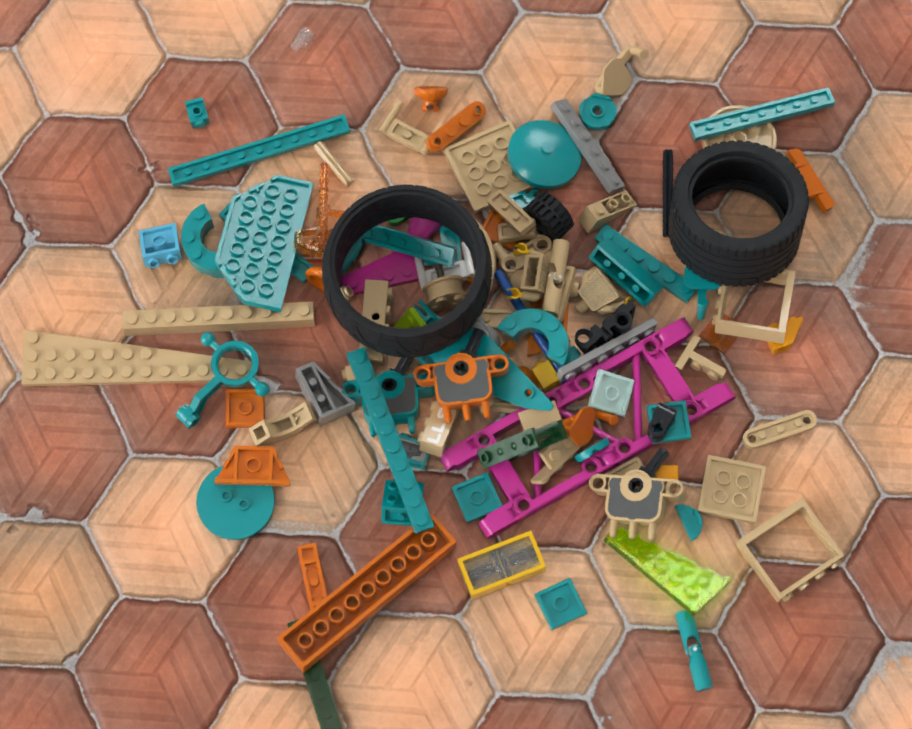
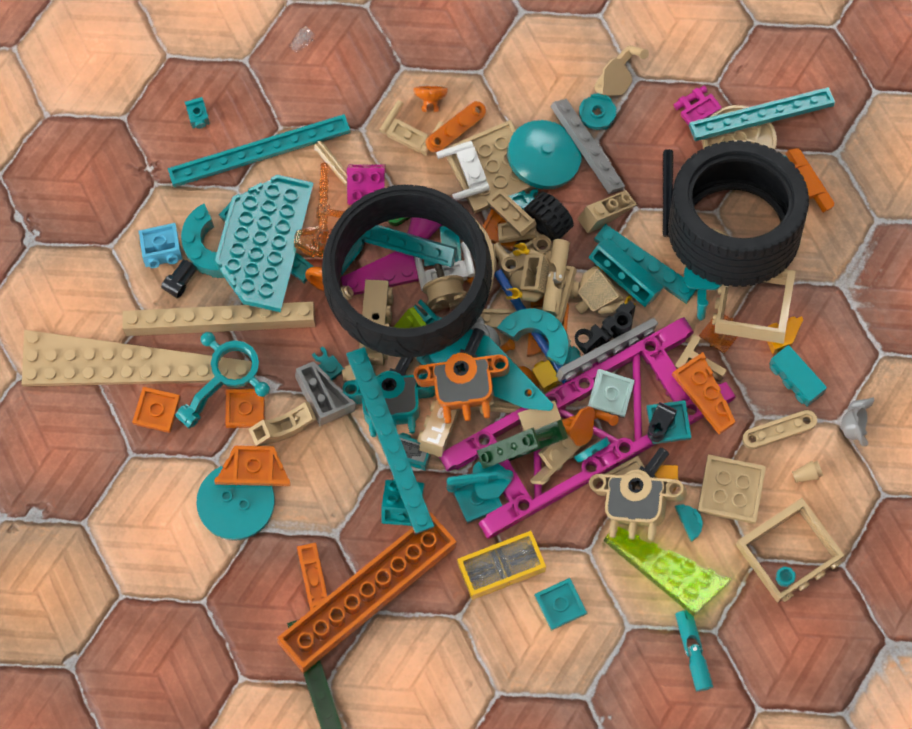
none -> orange plate [132,387,181,433]
none -> black piece [161,259,197,299]
none -> teal plate [312,347,344,381]
none -> dark pink bracket [347,164,386,205]
none -> white plate [436,141,490,201]
none -> teal piece [446,461,514,500]
none -> orange wing [672,352,736,435]
none -> dark pink plate [673,86,722,126]
none -> teal brick [769,345,827,407]
none -> teal tile [775,566,796,587]
none -> tan cone [792,461,823,483]
none -> light grey hair [840,397,875,446]

